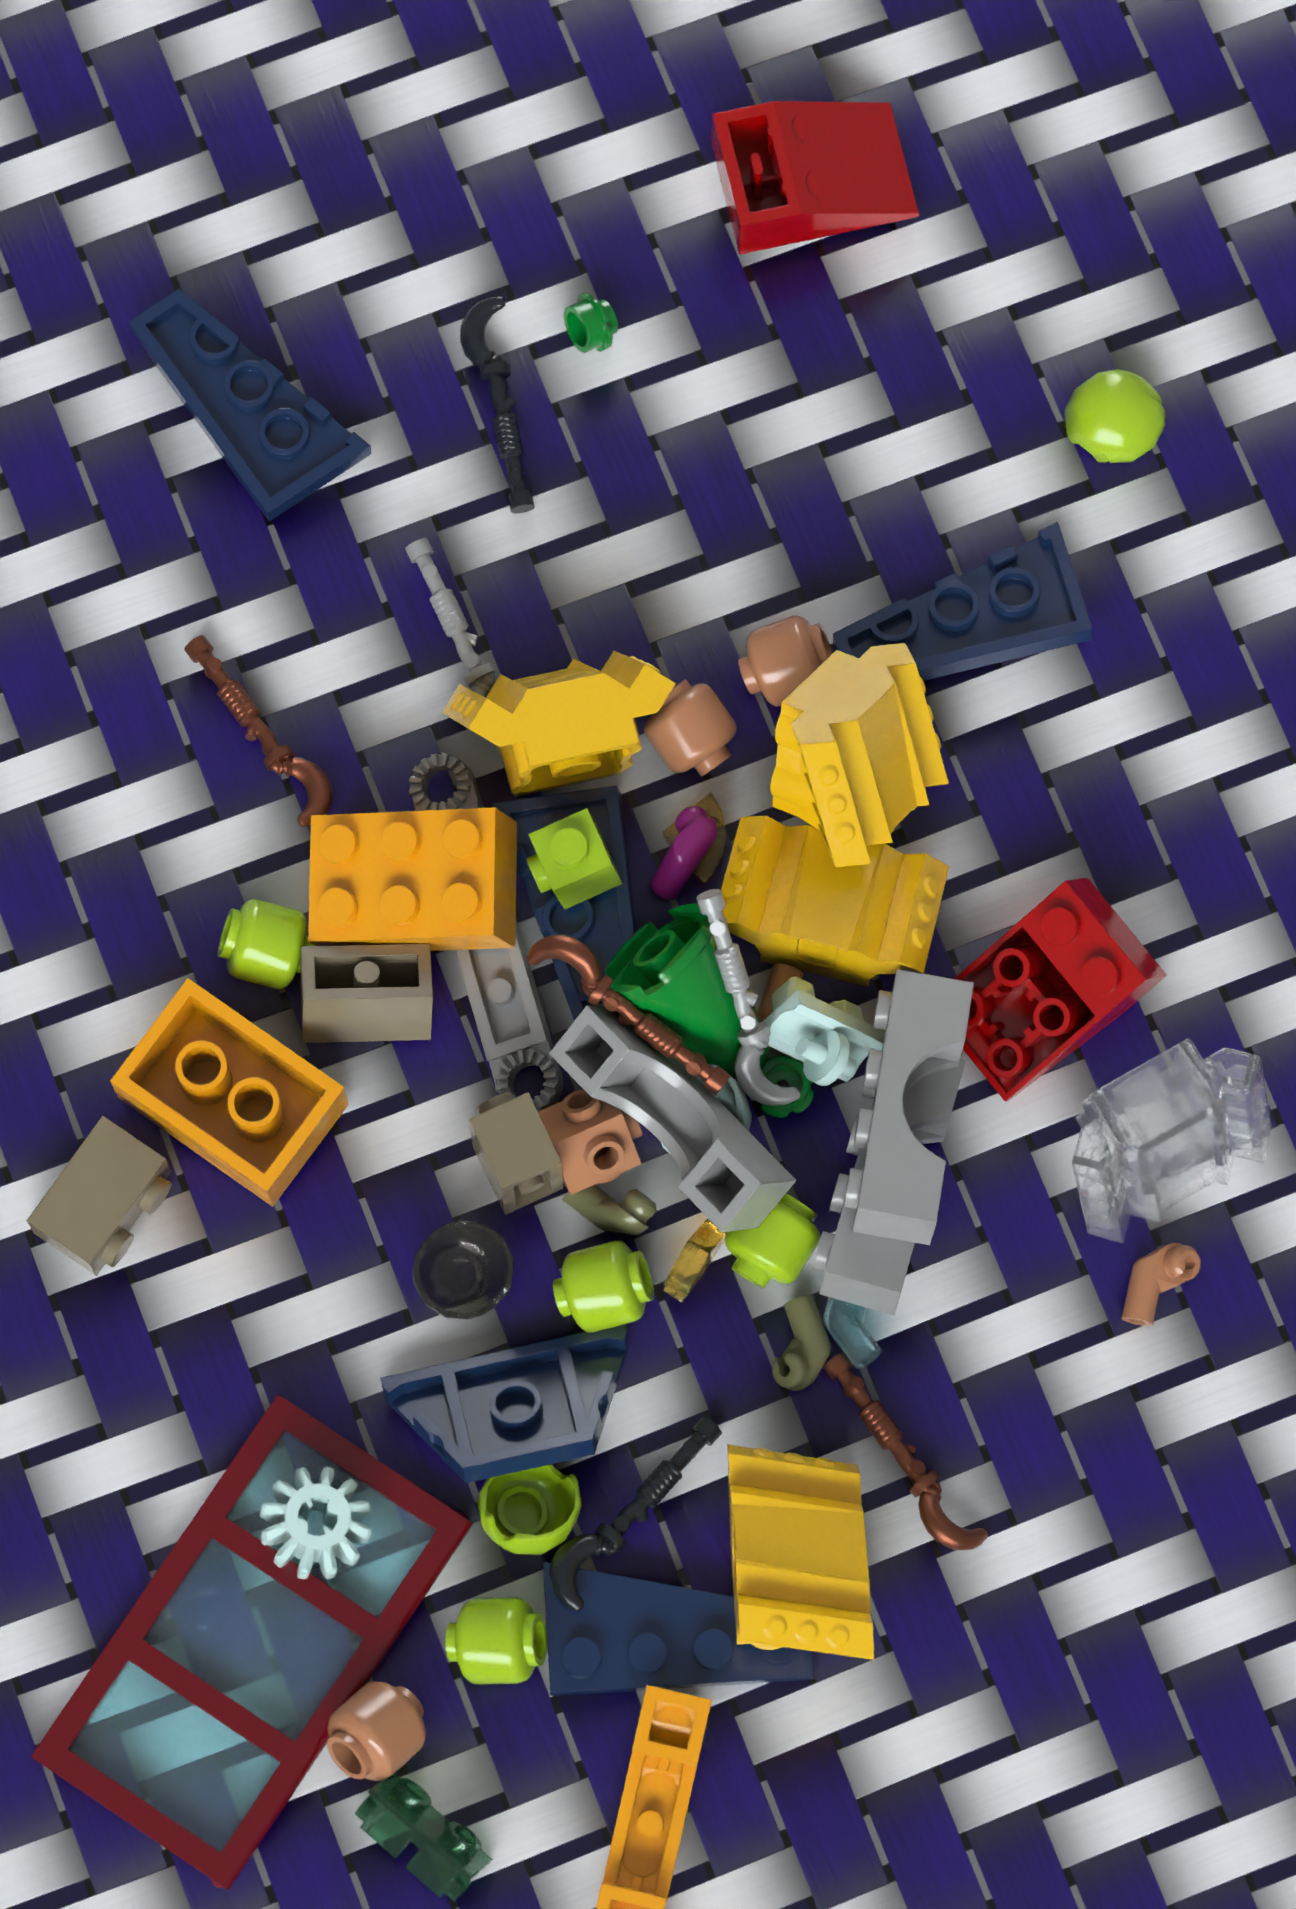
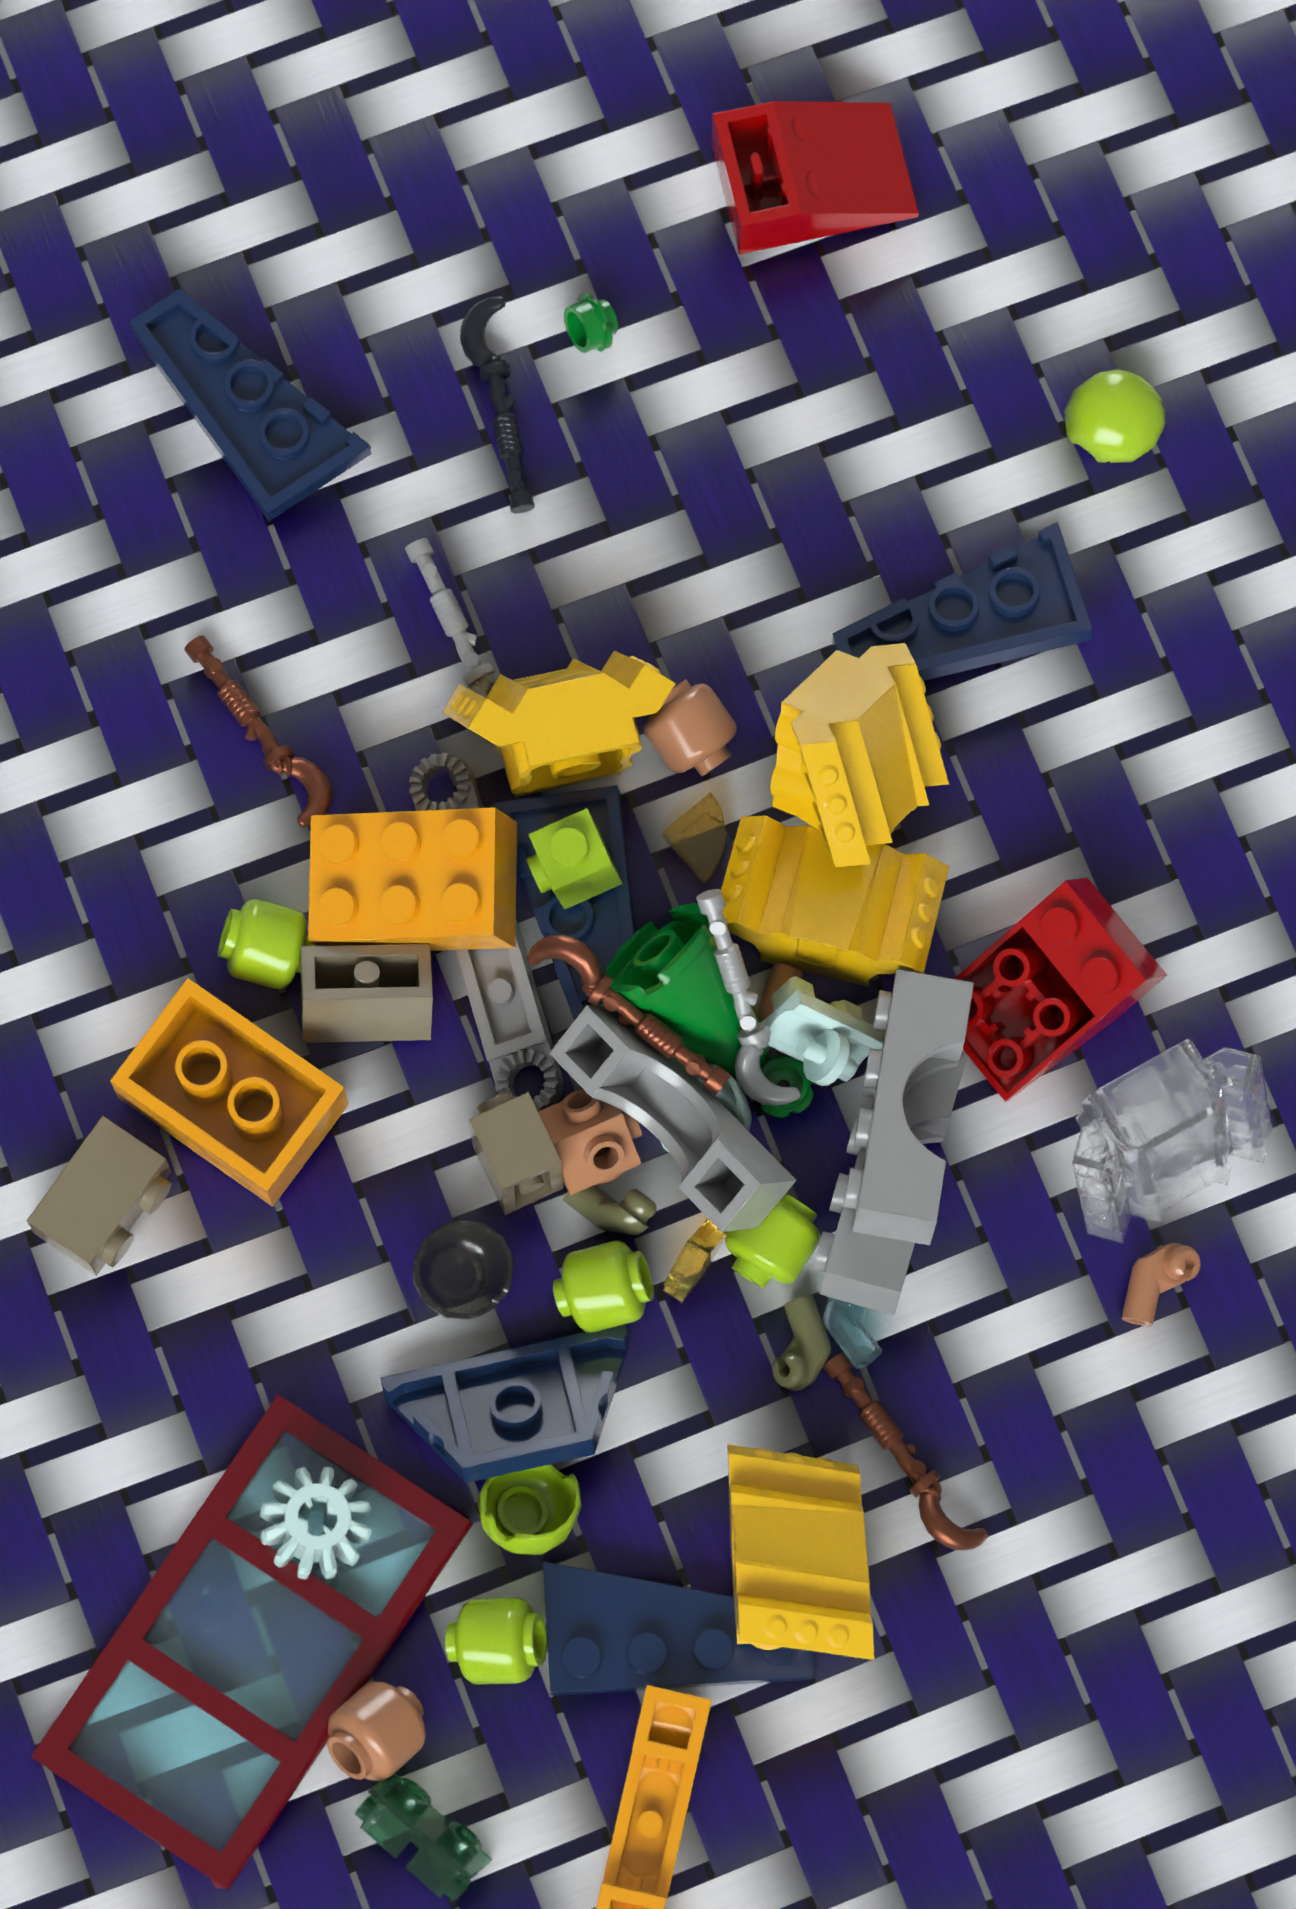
black piece [549,1416,722,1612] -> none
magenta arm [650,806,718,900] -> none
nougat head [738,615,833,707] -> none

